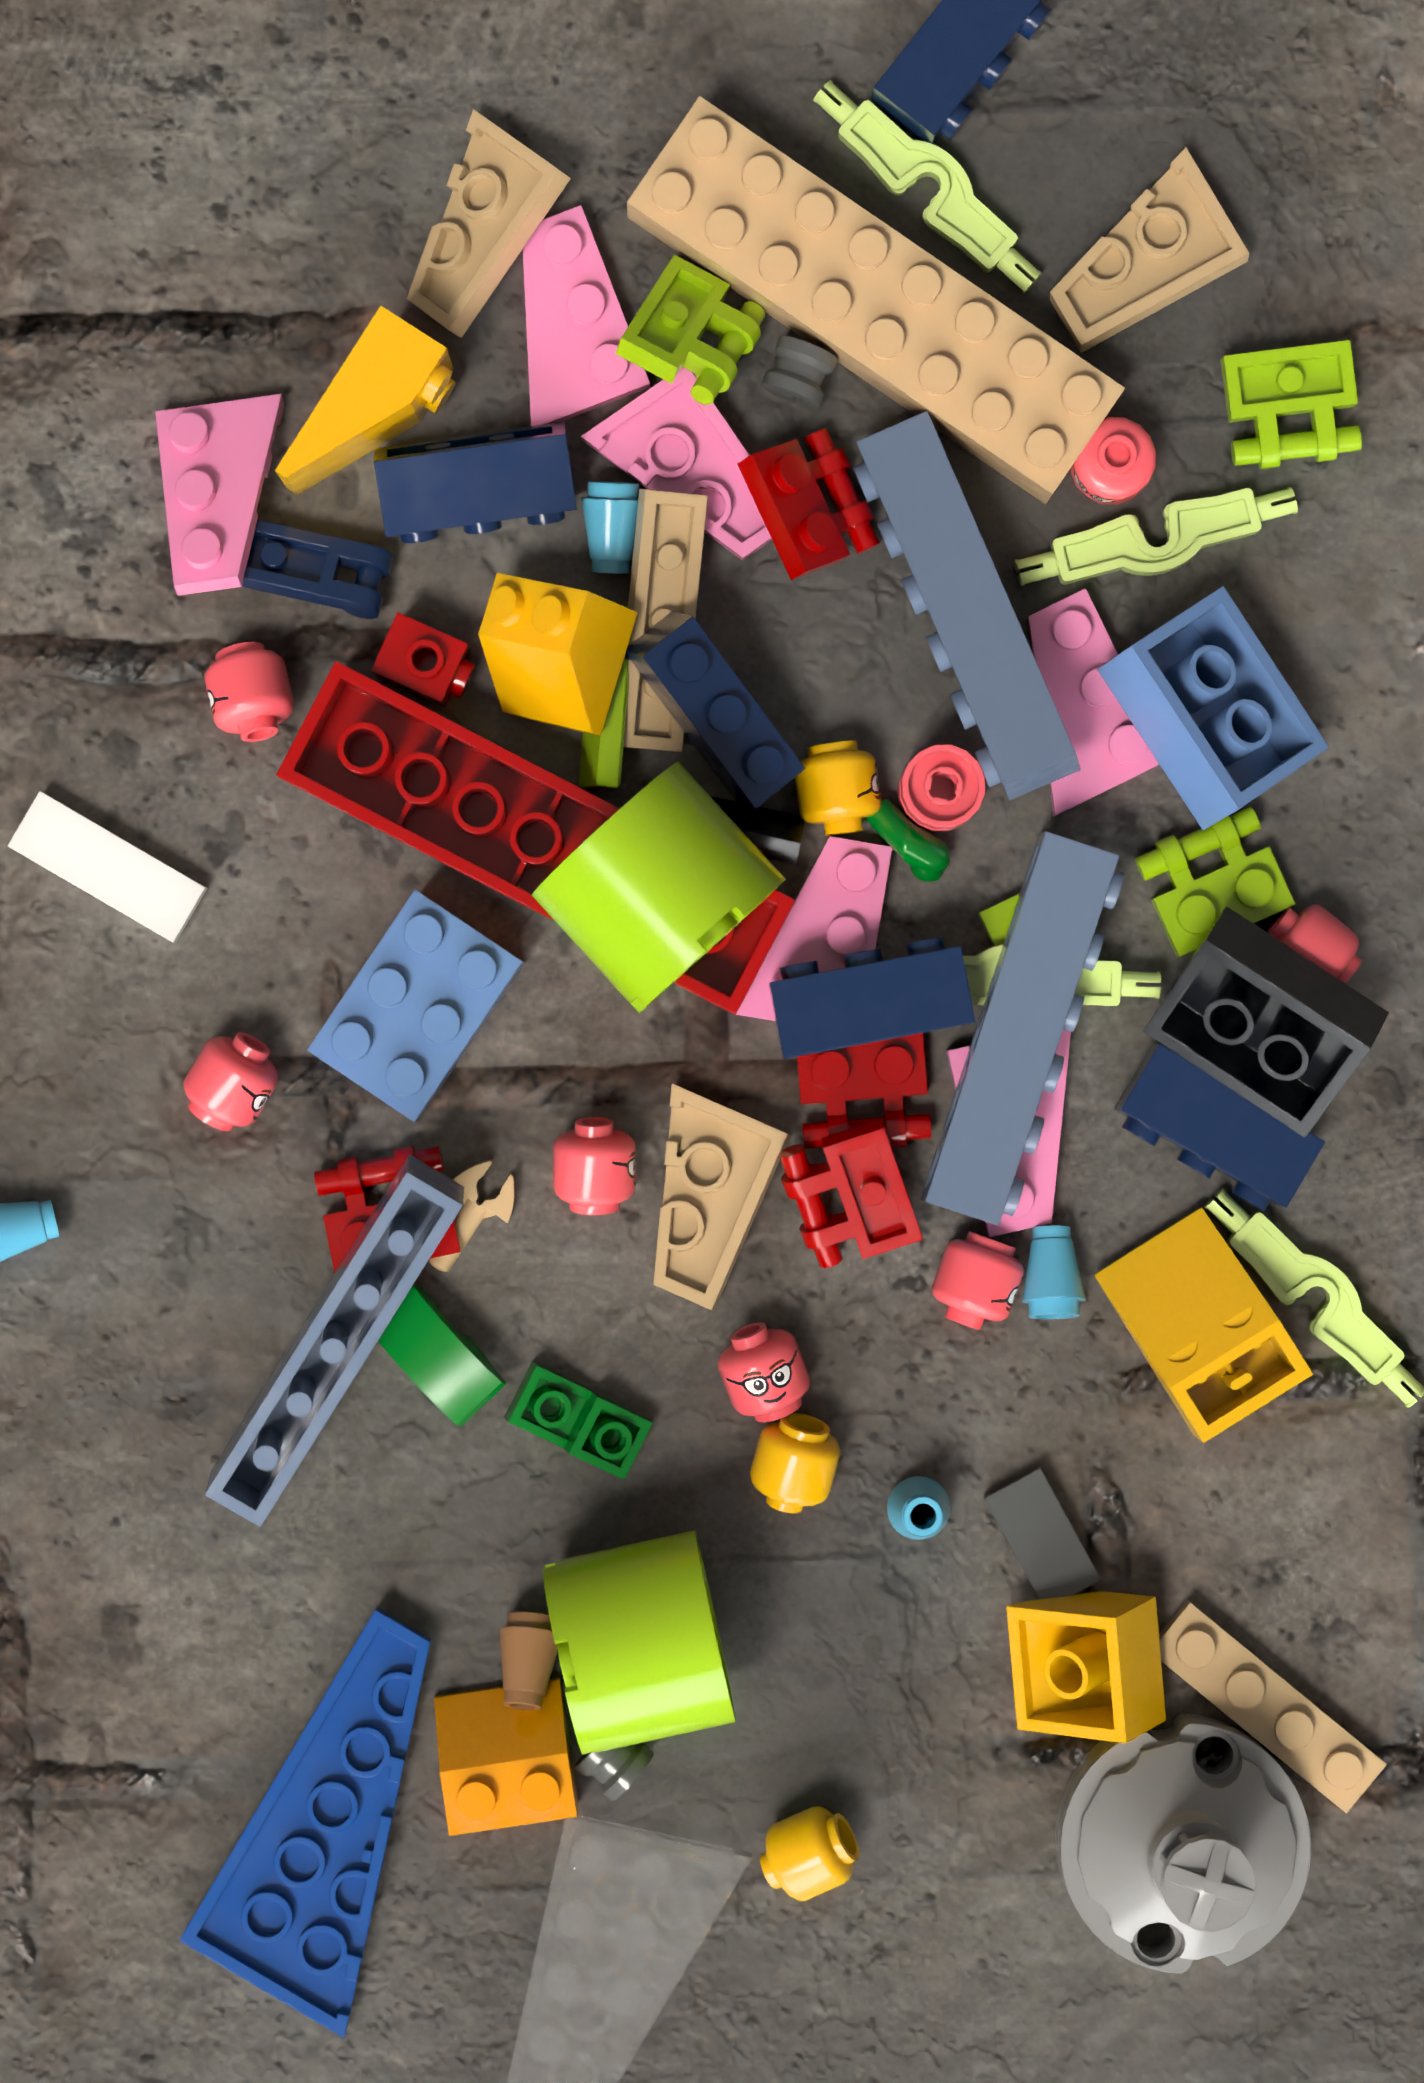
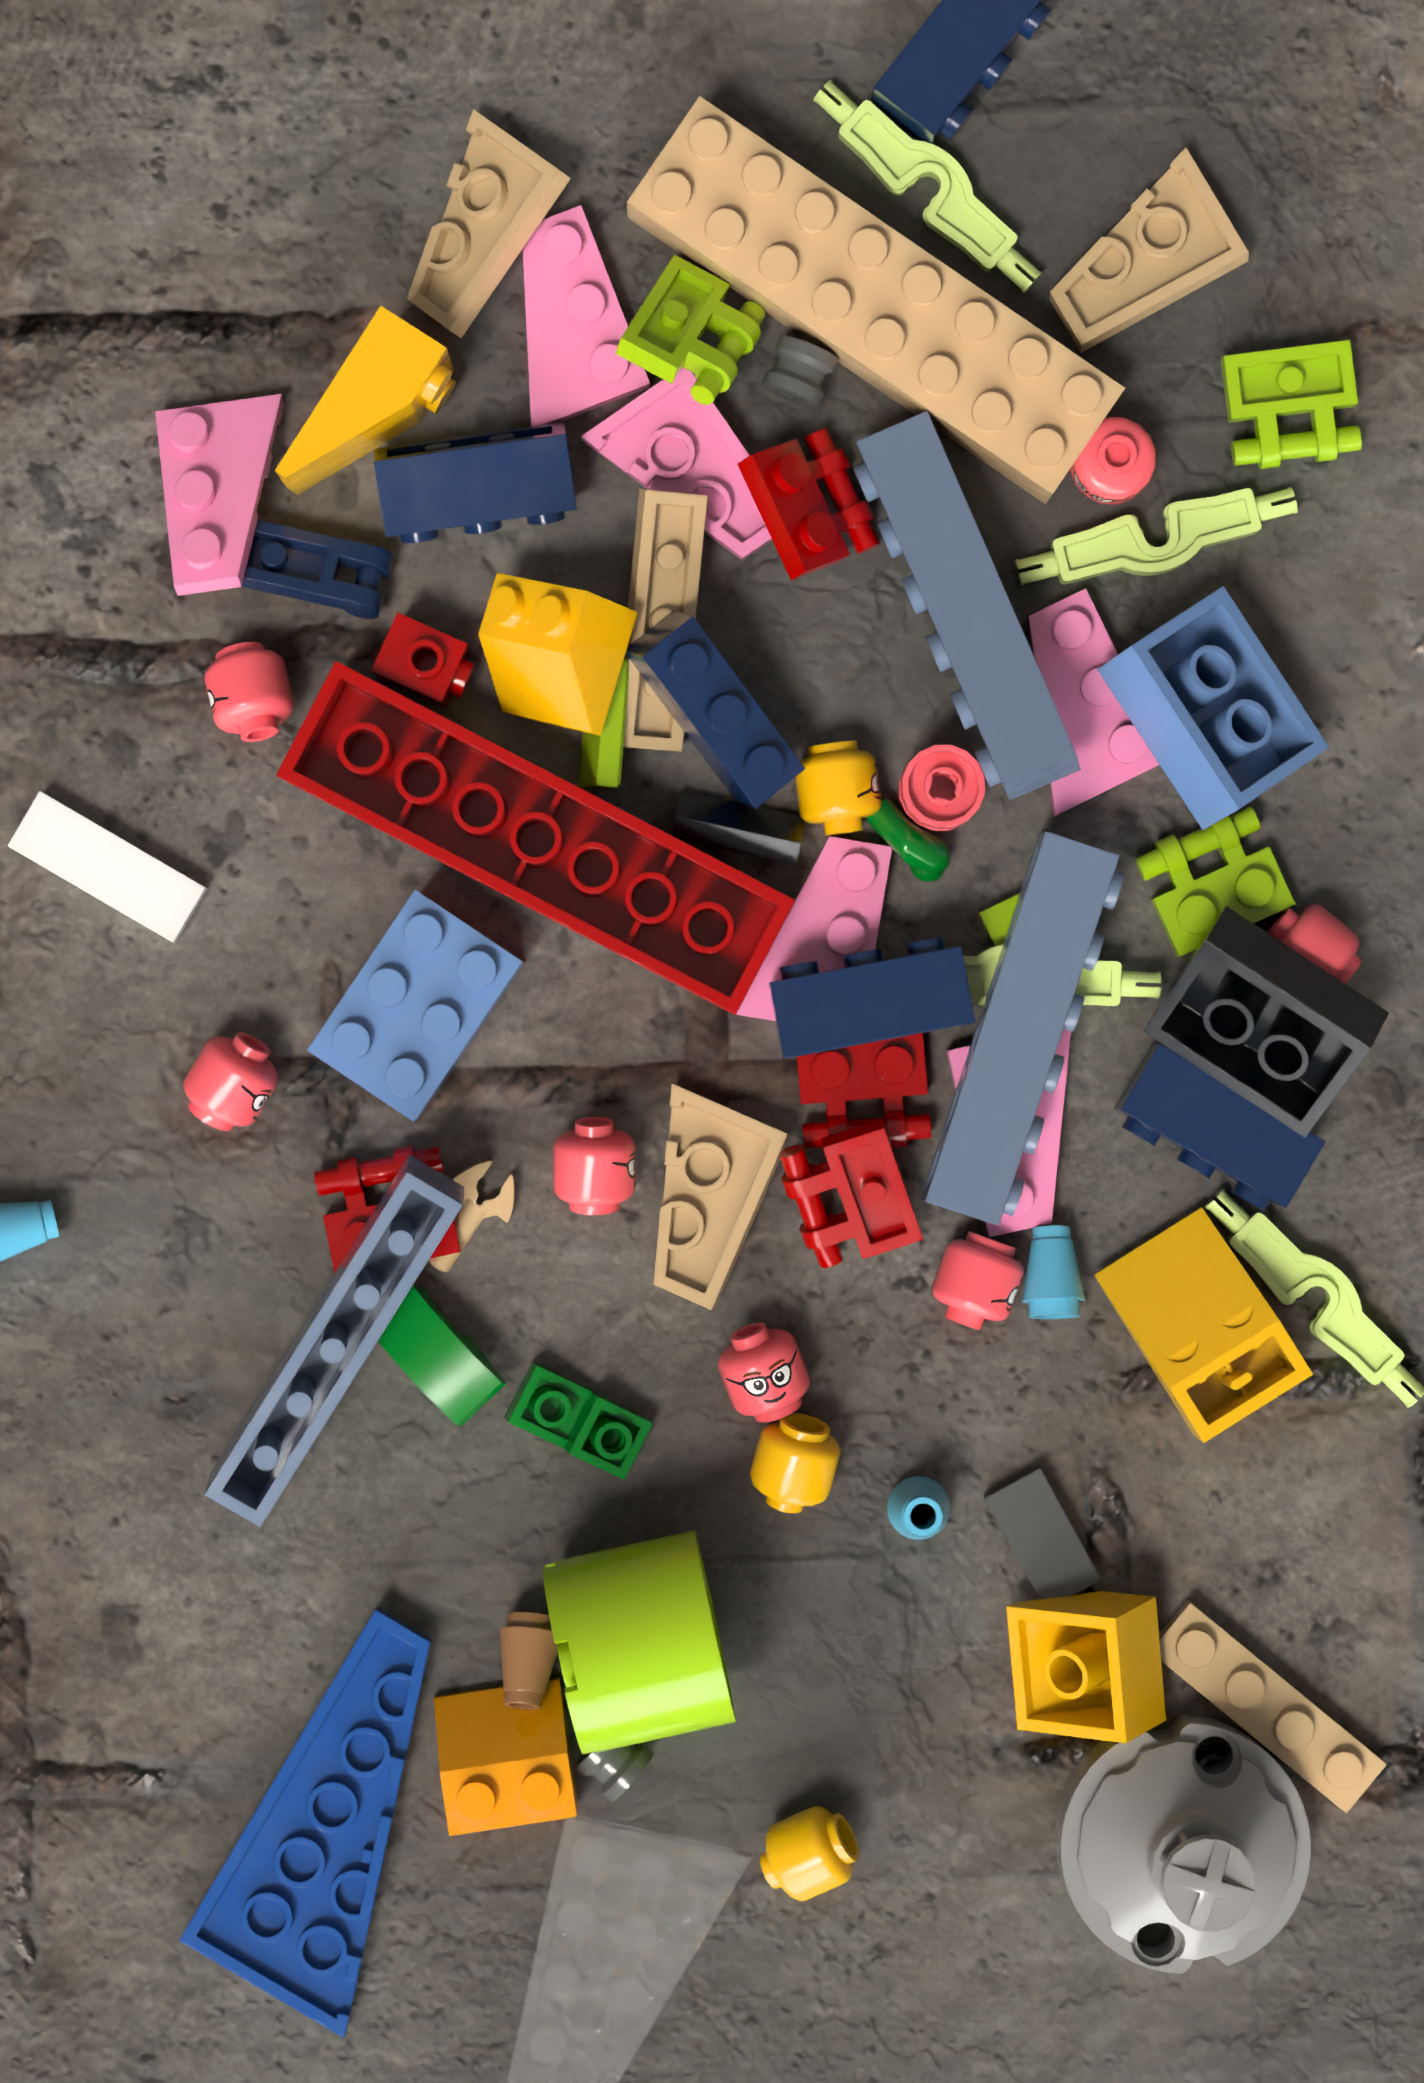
lime brick [532,761,786,1013] -> none
medium azure cone [581,481,639,574] -> none

